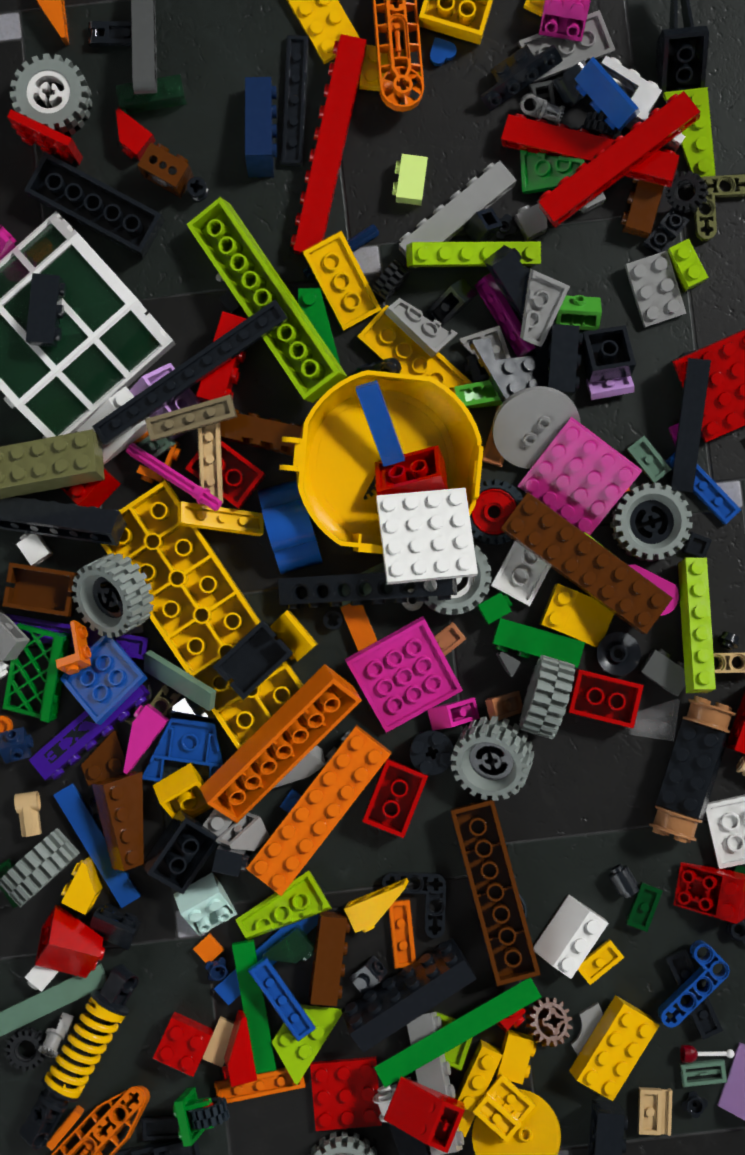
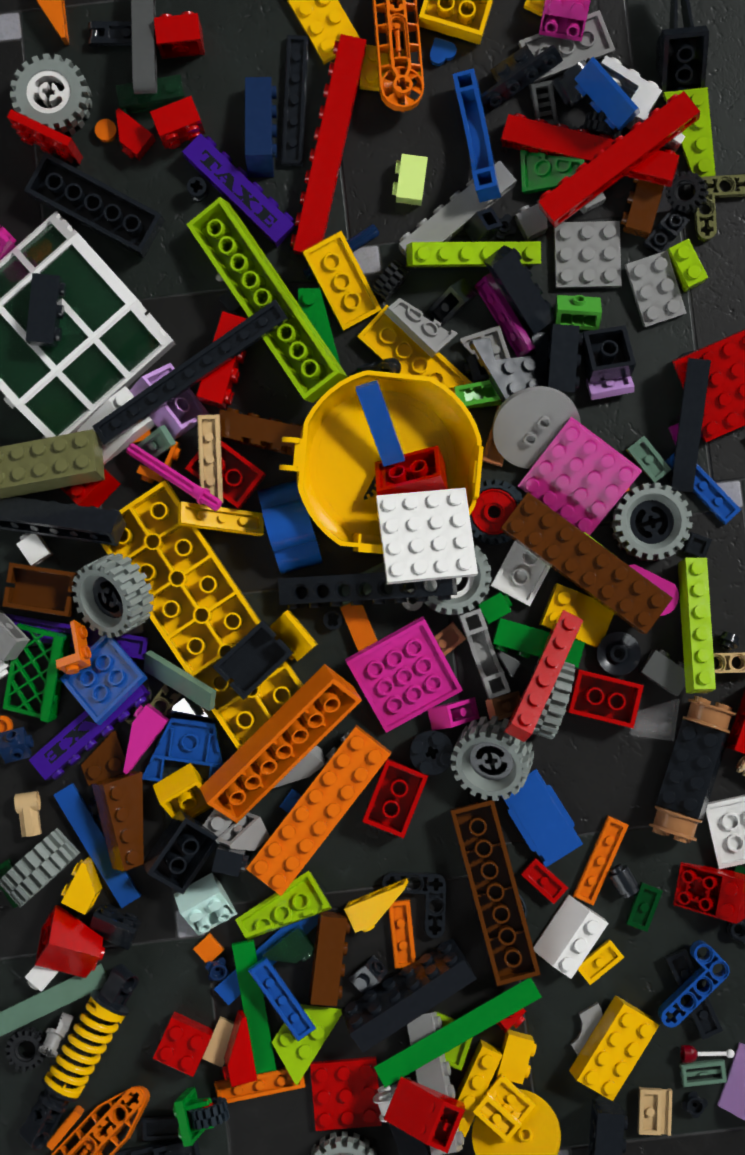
reddish brown piece [137,142,194,199] -> none
dark tan plate [145,395,237,442] -> none
light grey connector [520,94,565,125] -> none
light grey wing [520,268,570,347] -> none
reddish brown gear [525,997,573,1047] -> none
none -> orange tile [95,119,117,142]
none -> red brick [150,96,205,149]
none -> red brick [154,11,205,59]
none -> dark purple brick [182,133,295,248]
none -> blue arch [453,68,501,203]
none -> light grey arch [458,608,511,699]
none -> blue piece [501,768,583,867]
none -> red arch [504,610,583,742]
none -> red plate [520,857,568,904]
none -> light grey plate [554,221,622,289]
none -> orange tile [572,815,629,906]

